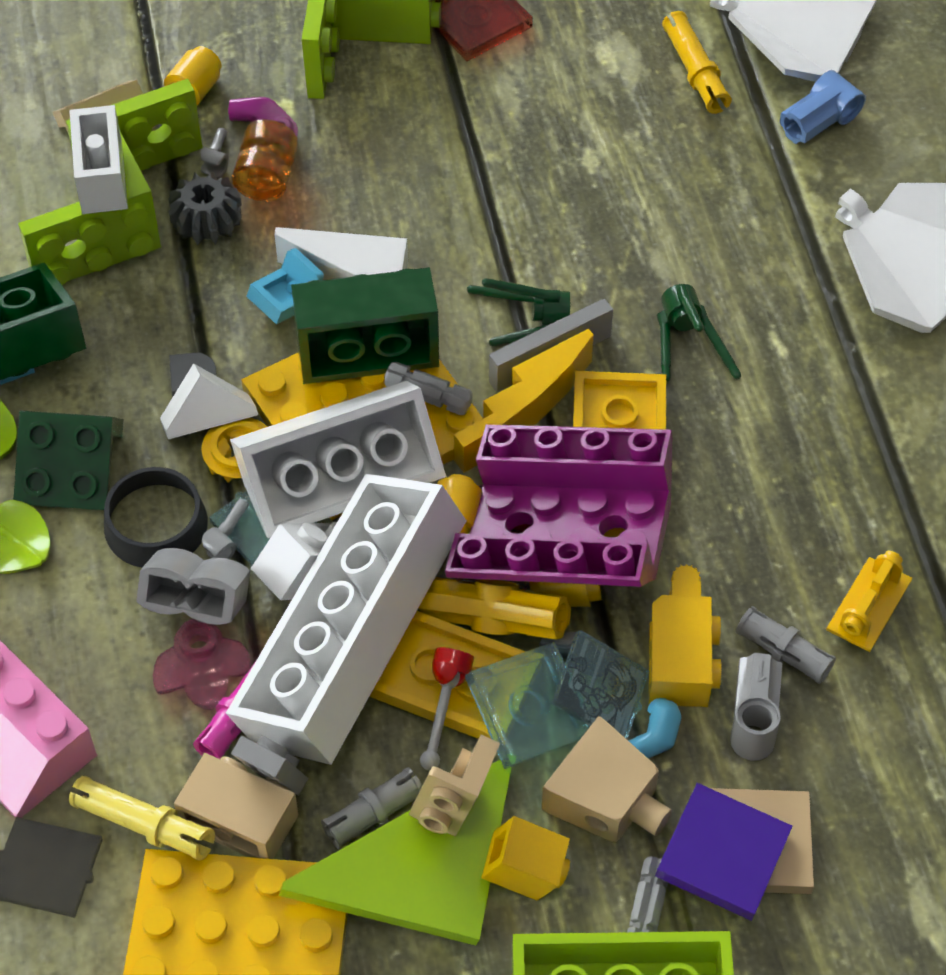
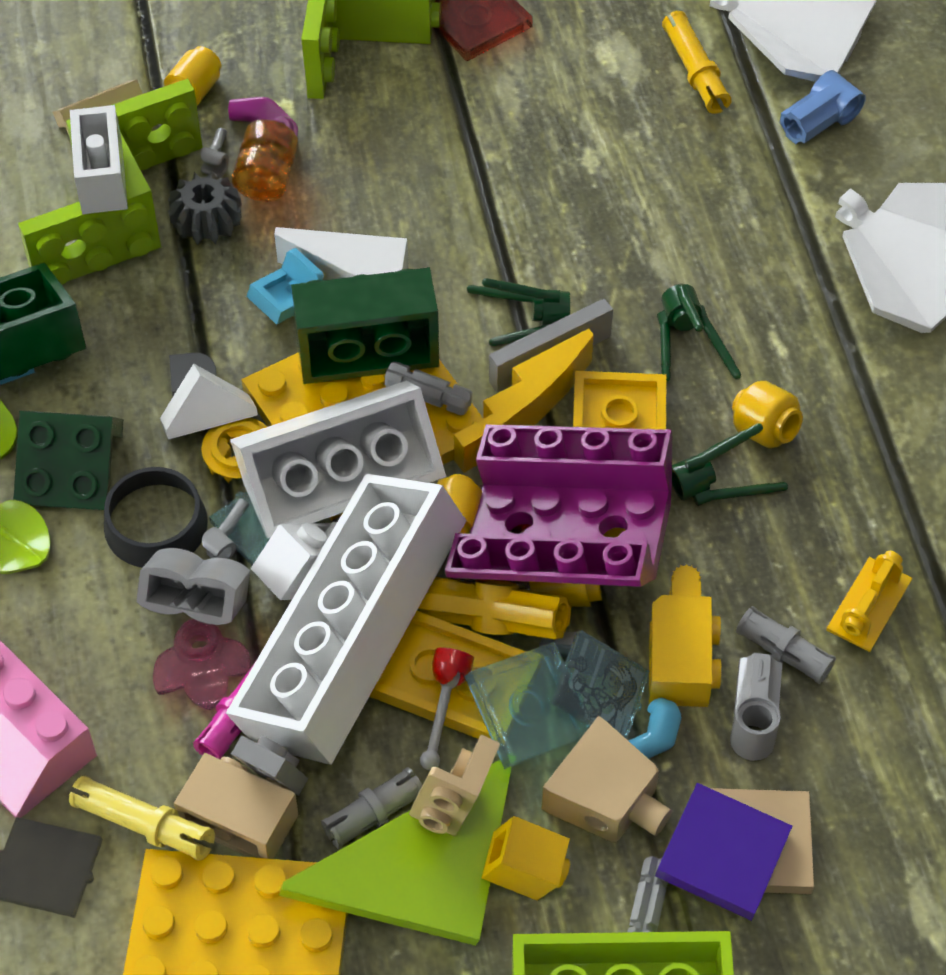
none -> dark green plant [672,423,788,506]
none -> yellow head [732,380,803,448]

